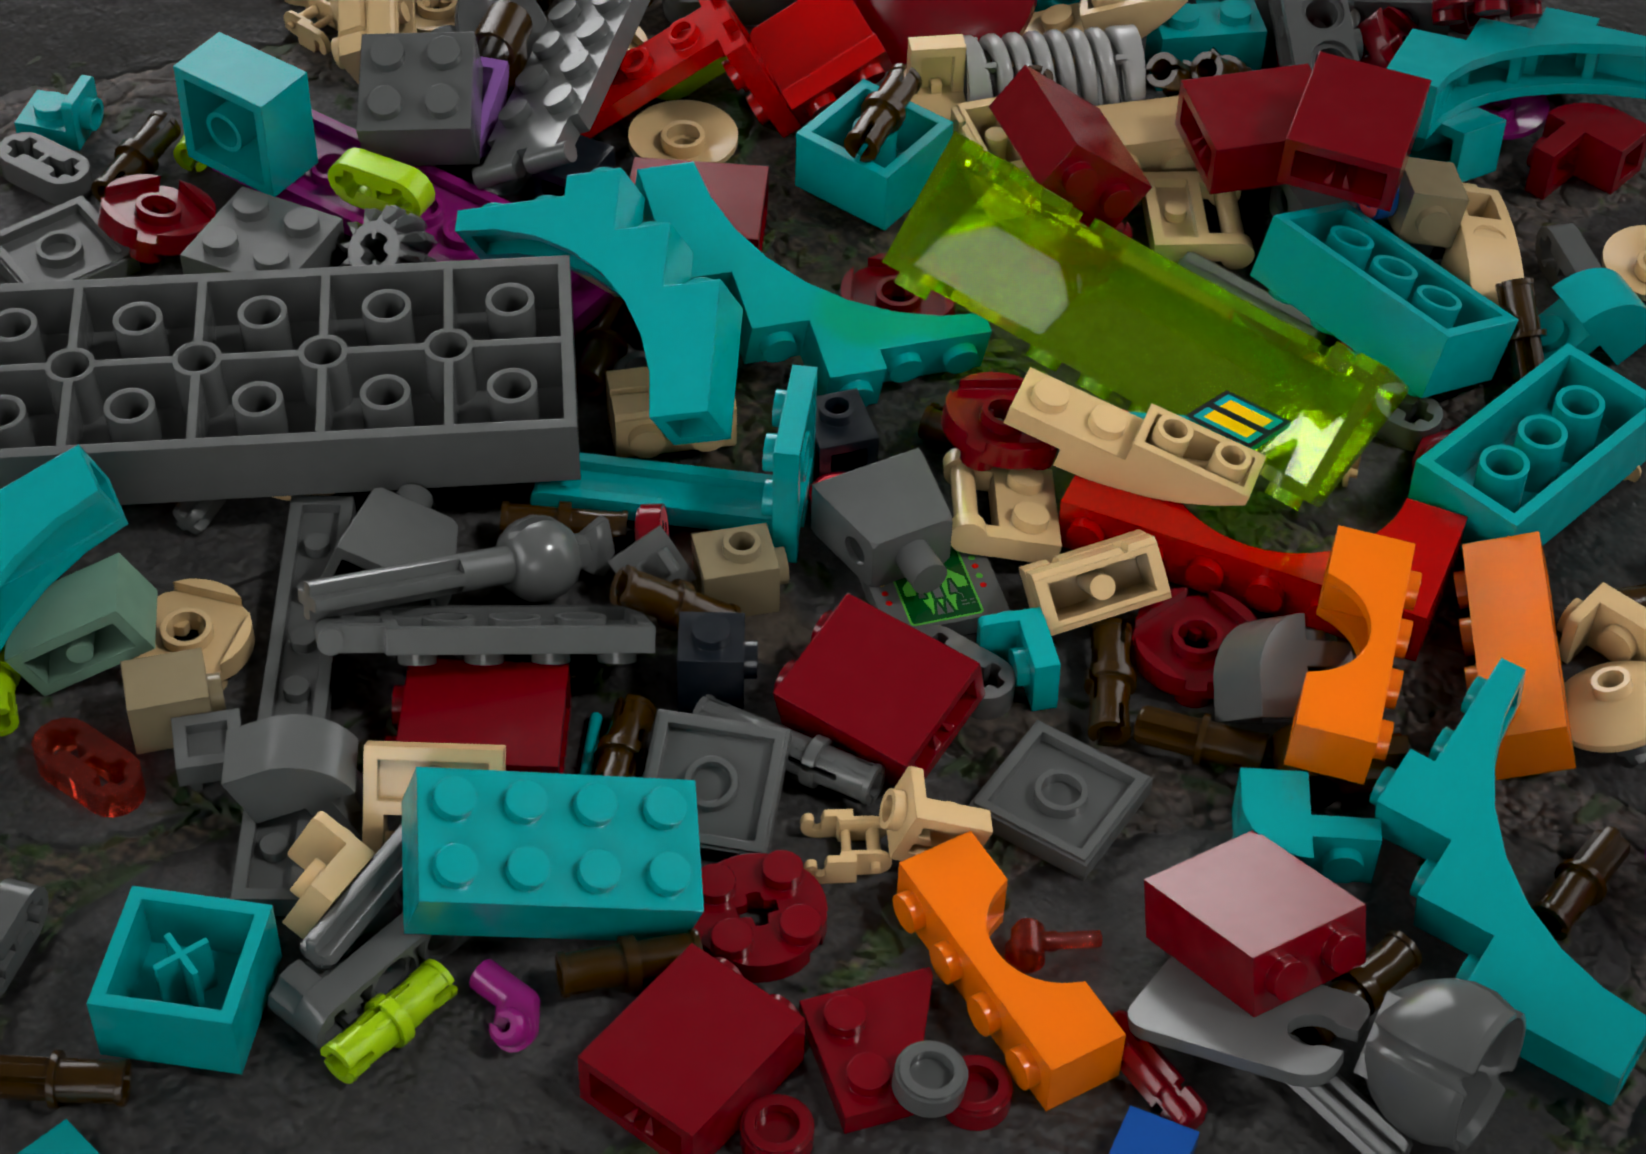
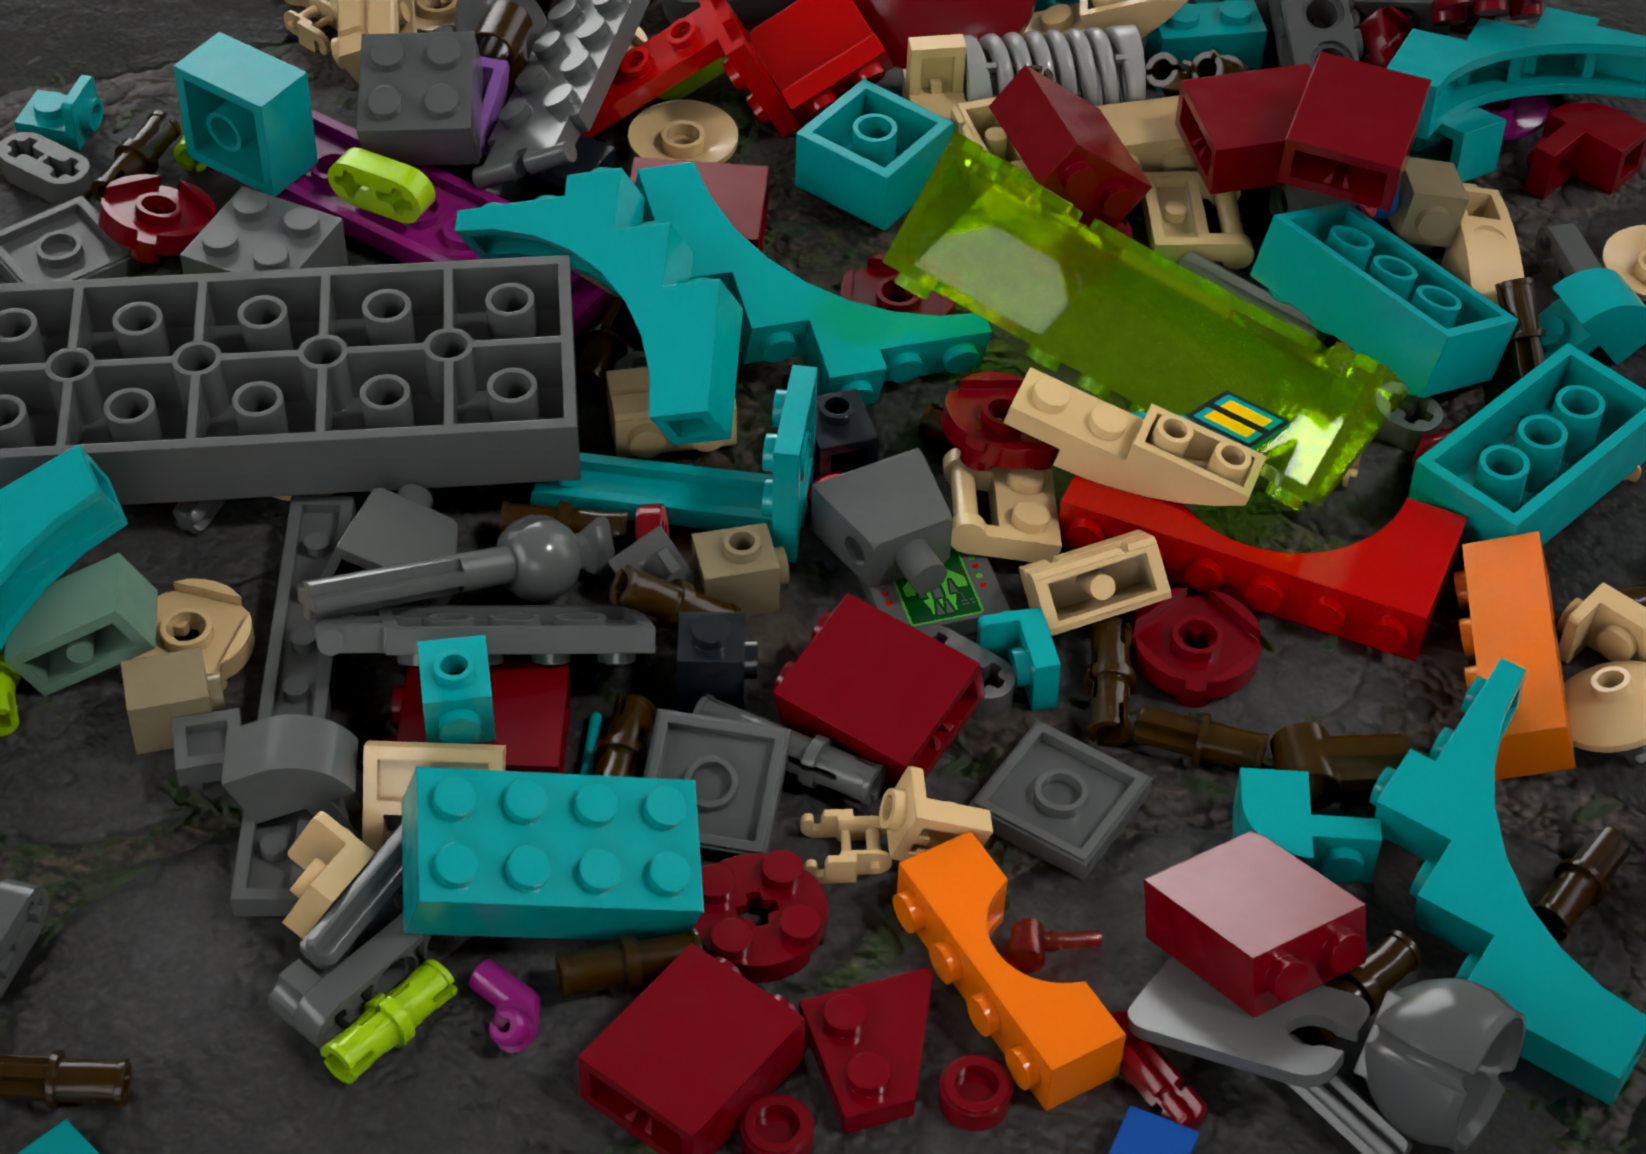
clear red beam [31,717,146,818] -> none
teal brick [86,886,282,1075] -> none
dark grey gear [337,205,438,267] -> none
dark brown pin [844,63,922,162] -> none
dark grey tile [892,1040,968,1118] -> none
dark grey brick [1213,613,1353,725] -> none
orange arch [1283,525,1422,785] -> none
none -> teal brick [417,635,496,744]

